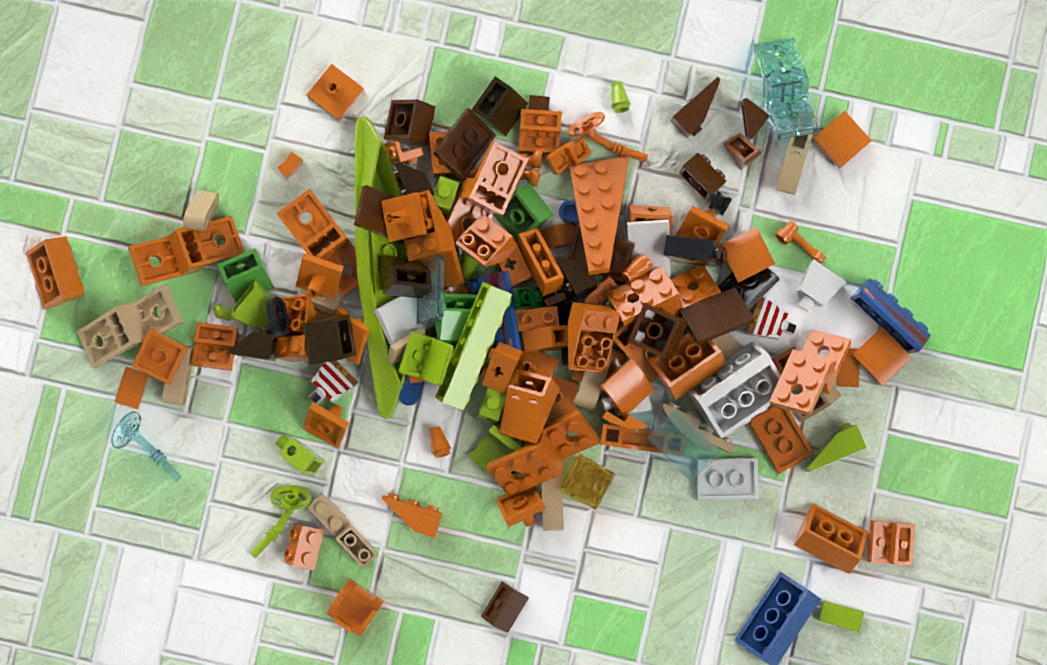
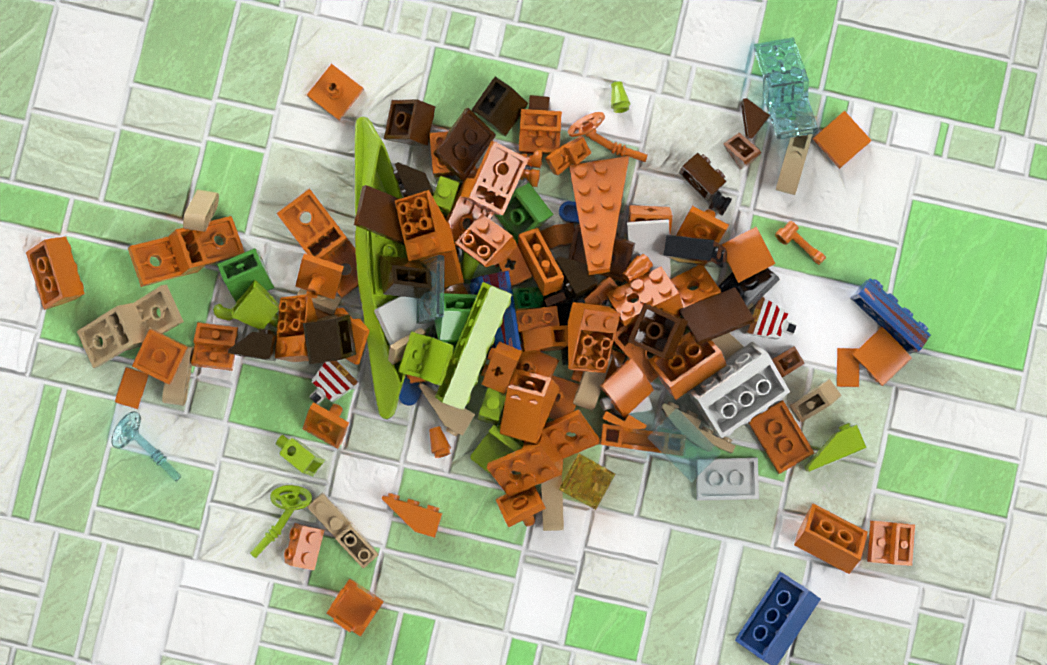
black plate [266,296,290,338] -> none
orange piece [277,152,304,179] -> none
orange tile [381,192,427,242] -> none
orange bracket [384,141,423,164] -> none
reddish brown panel [481,581,529,633] -> none
reddish brown slope [671,77,721,138] -> none
bracket [769,329,851,416] -> none
white torso [797,260,846,312] -> none
lime tile [818,600,864,632] -> none
none -> tan slope [418,383,475,436]

